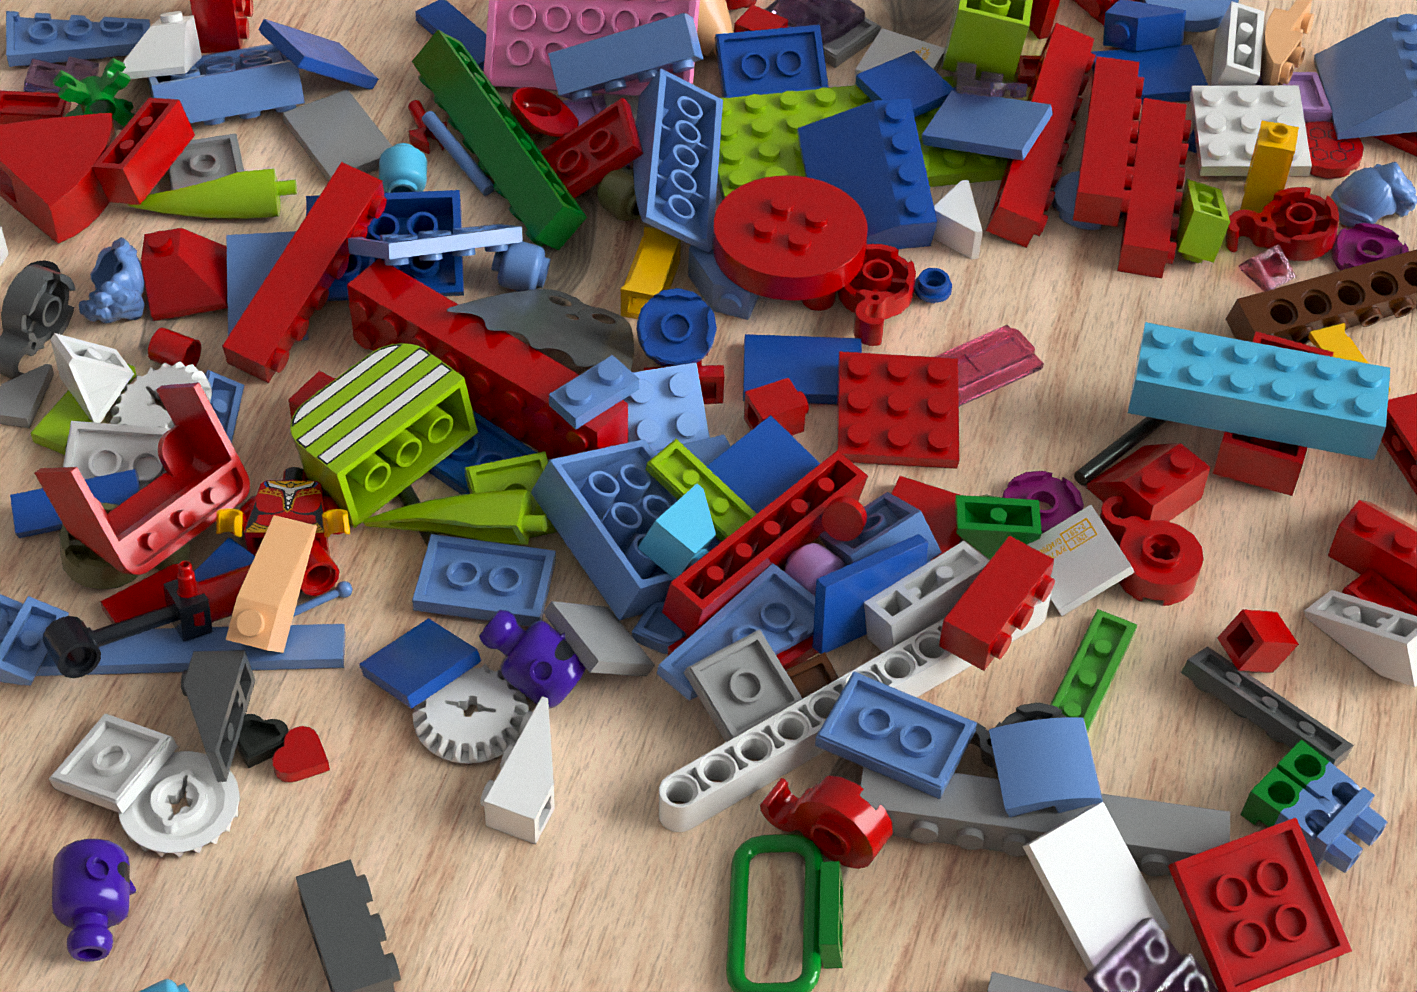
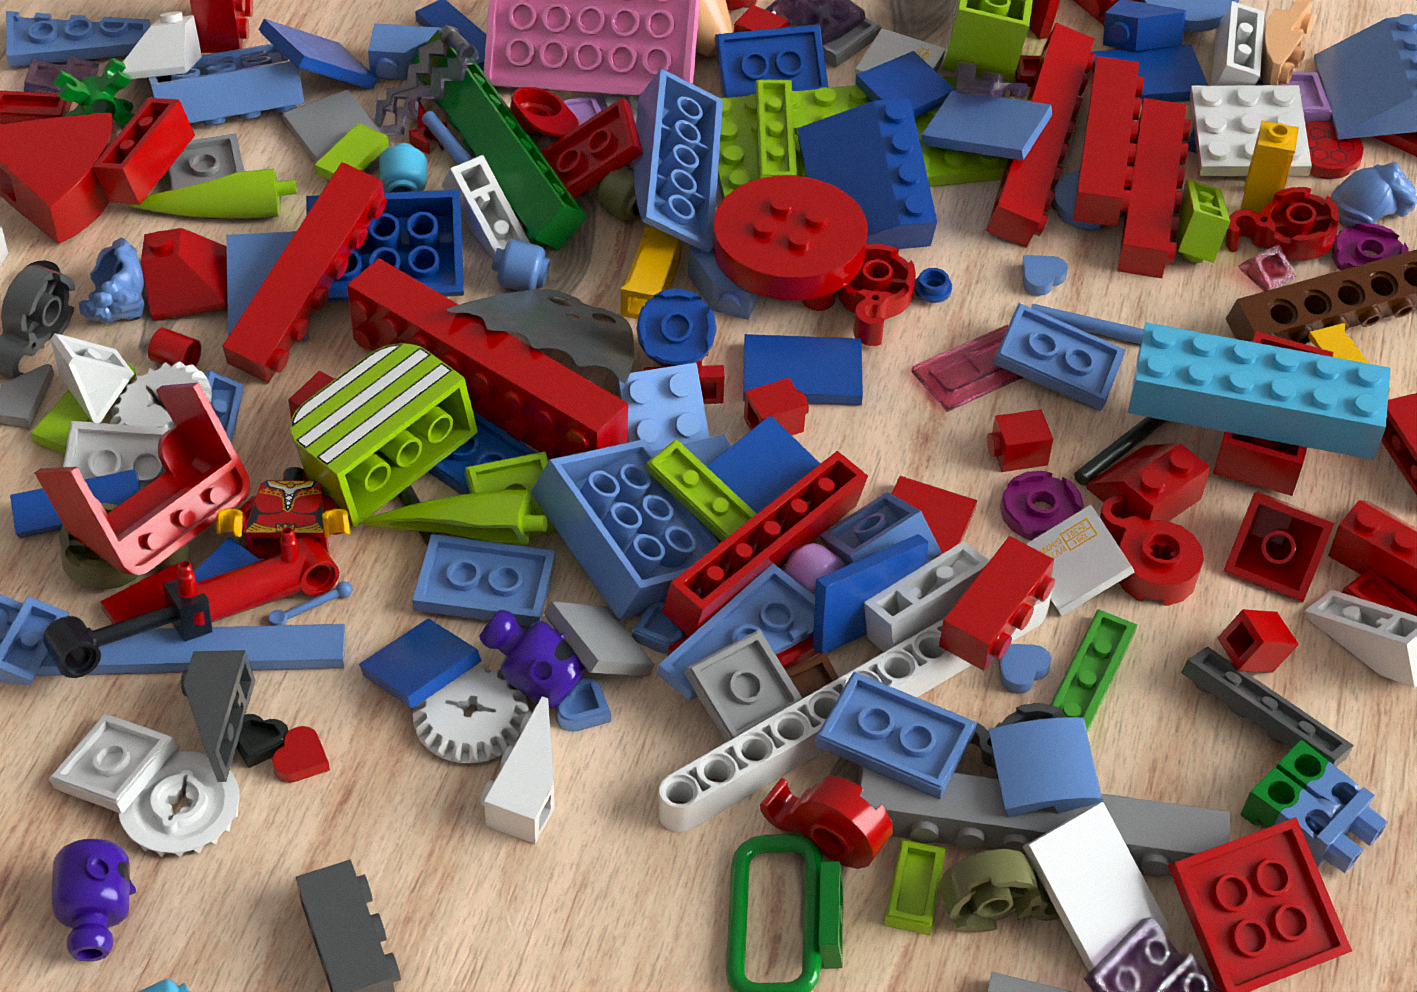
light nougat slope [226,515,317,653] -> none
medium blue wing [348,224,523,265] -> none
medium blue brick [548,13,704,102] -> none
medium blue plate [549,355,639,430] -> none
medium azure slope [638,484,716,579] -> none
red tile [822,496,867,541] -> none
red plate [837,351,960,469] -> none
white slope [933,180,983,259] -> none
green slope [955,494,1042,560] -> none
none -> lime tile [314,123,389,180]
none -> medium blue slope [368,23,442,80]
none -> piece [375,25,480,135]
none -> white slope [442,155,530,259]
none -> medium blue tile [556,677,611,732]
none -> lime tile [755,80,797,179]
none -> lime tile [884,839,946,935]
none -> olive piece [939,849,1060,932]
none -> red brick [987,409,1053,472]
none -> medium blue tile [992,303,1126,411]
none -> medium blue tile [999,644,1051,694]
none -> medium blue tile [1022,255,1068,296]
none -> medium blue bar [1031,304,1144,344]
none -> red slope [1223,492,1335,602]

